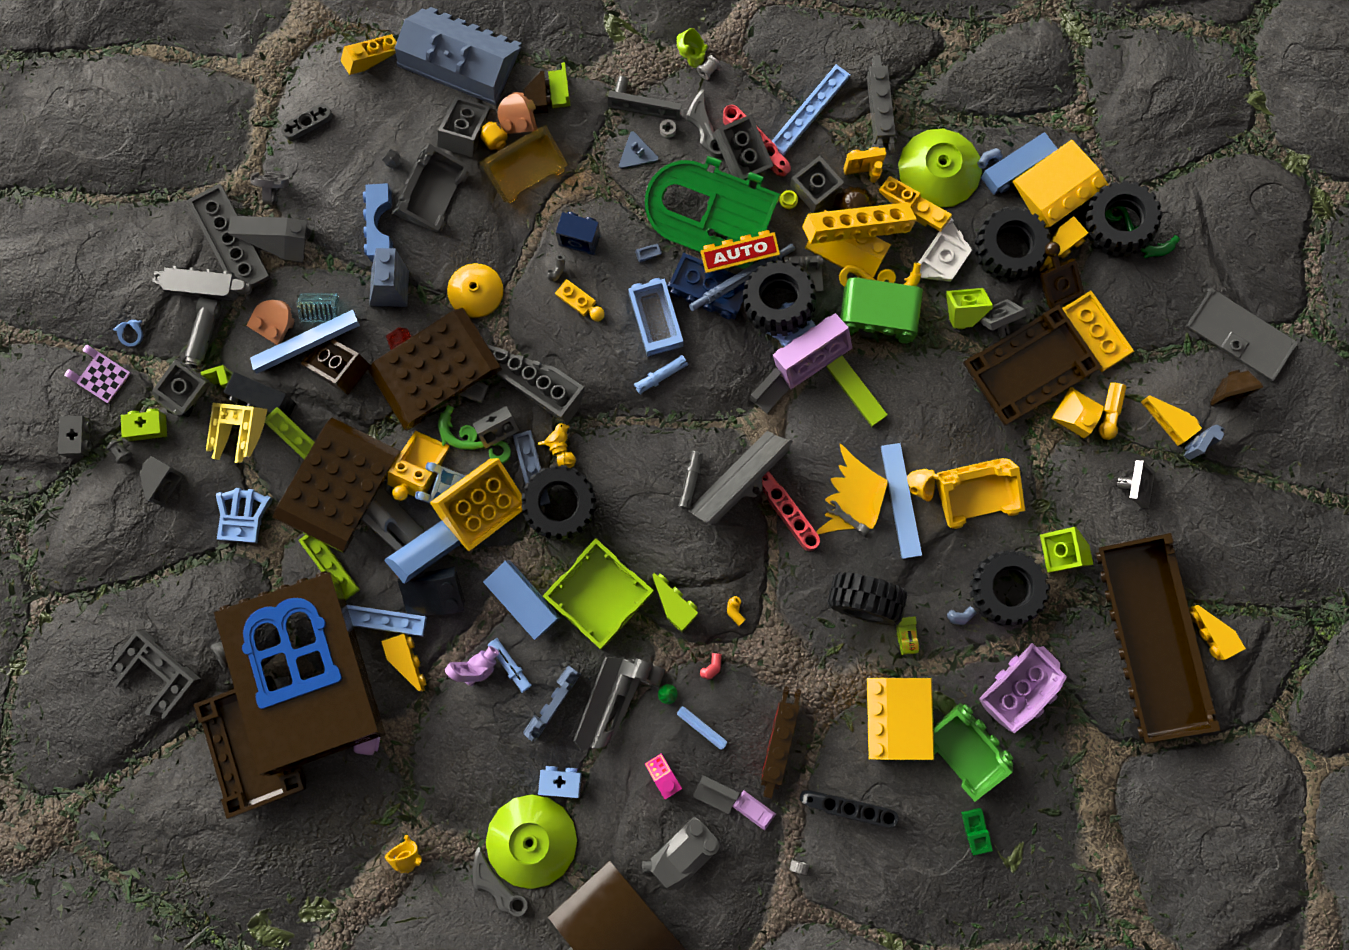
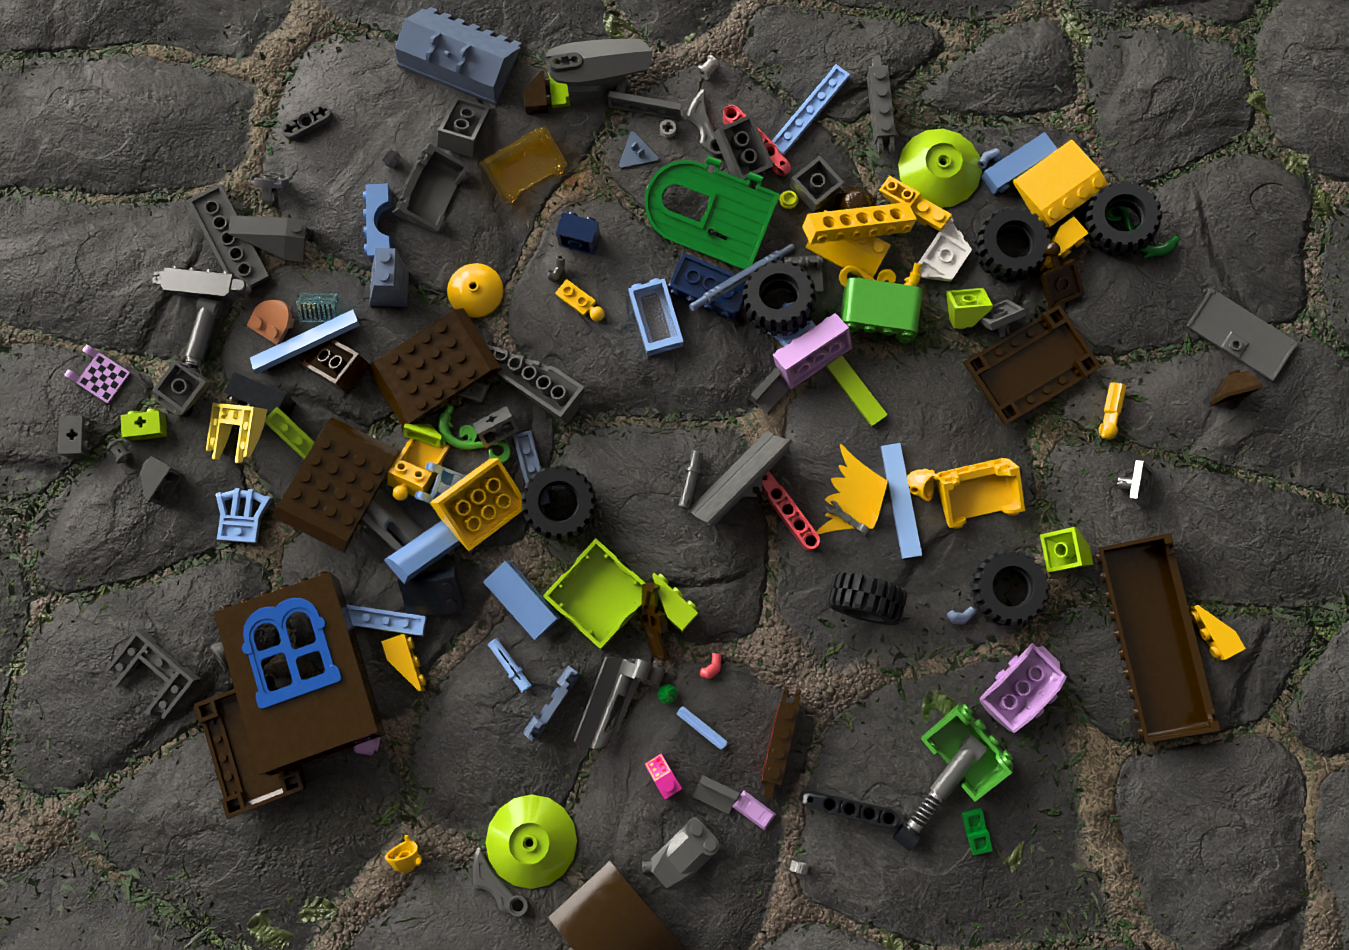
medium blue piece [113,320,143,347] -> none
lime panel [201,365,233,388] -> none
lime tile [298,535,360,601] -> none
yellow slope [341,34,397,75] -> none
clear red slope [386,327,411,350] -> none
lavender piece [445,646,499,686] -> none
yellow head [480,122,508,150] -> none
nougat slope [498,92,537,134] -> none
yellow animal [538,423,569,456] -> none
light blue brick [538,766,582,798] -> none
yellow plate [557,451,576,468] -> none
light blue pin [634,355,688,394] -> none
sand blue piece [635,243,661,263] -> none
lime hair [677,28,708,68] -> none
brick [700,230,780,273] -> none
yellow arm [727,596,746,626] -> none
yellow plate [843,147,886,183] -> none
yellow slope [867,678,934,760] -> none
lime leg [896,616,919,655] -> none
yellow slope [1051,387,1104,438] -> none
yellow tile [1062,291,1135,372] -> none
yellow slope [1141,395,1202,446] -> none
sand blue slope [1183,425,1225,460] -> none
none -> lime slope [404,424,442,448]
none -> dark grey piece [545,39,652,106]
none -> dark brown plate [641,582,670,661]
none -> piece [892,734,987,851]

